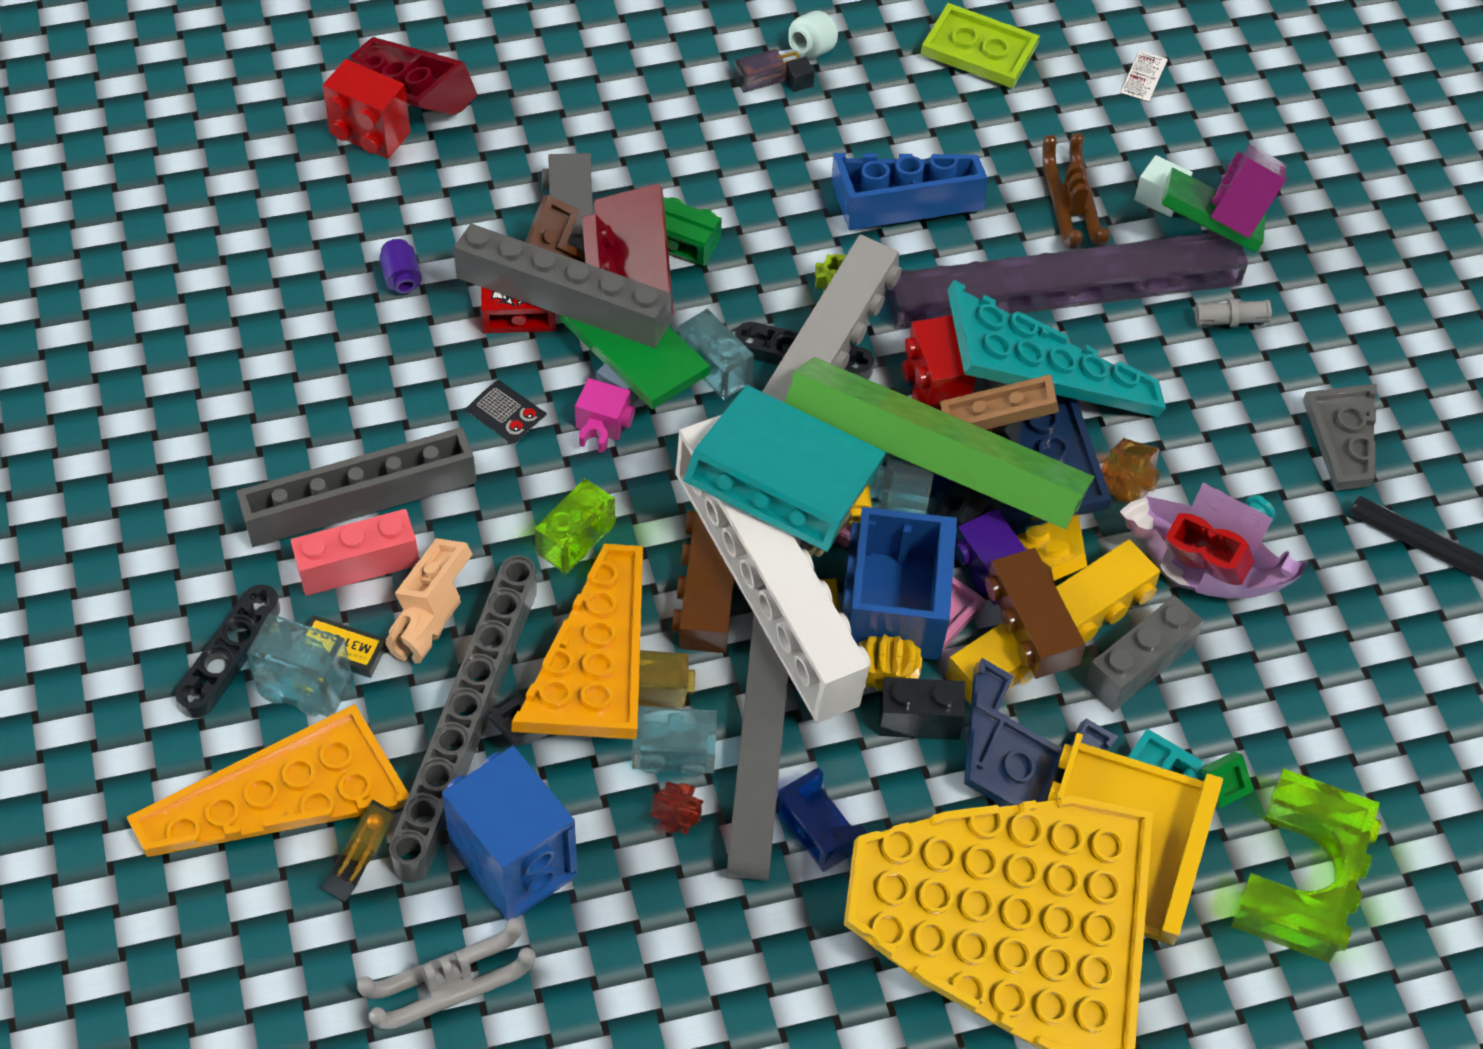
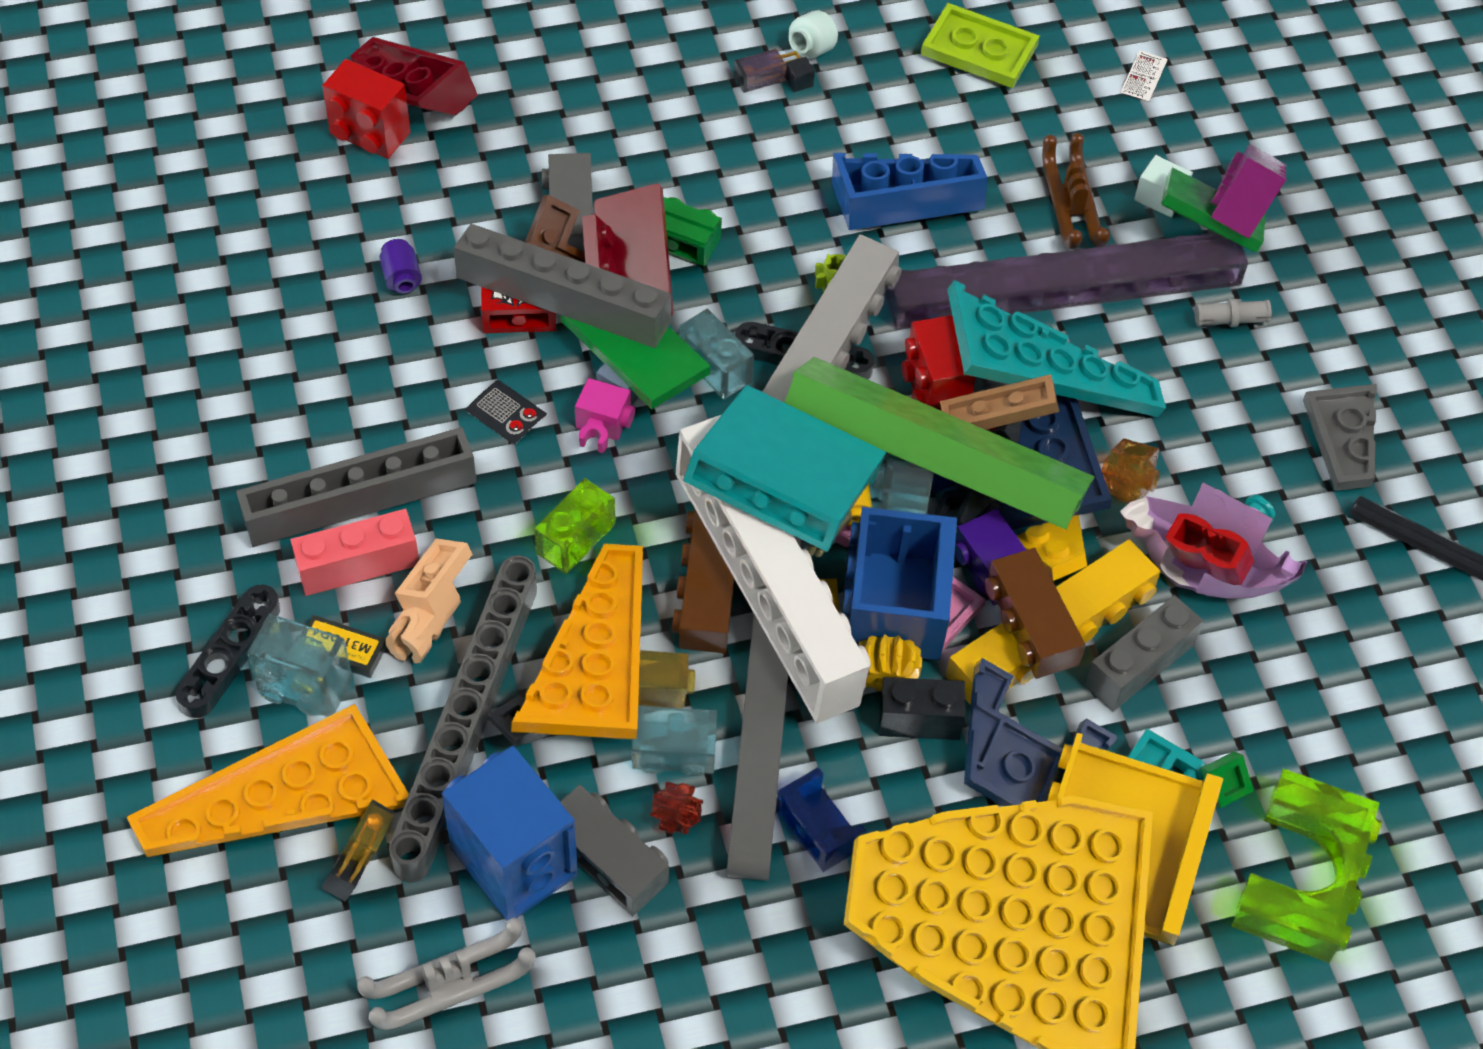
none -> dark grey brick [560,785,669,917]

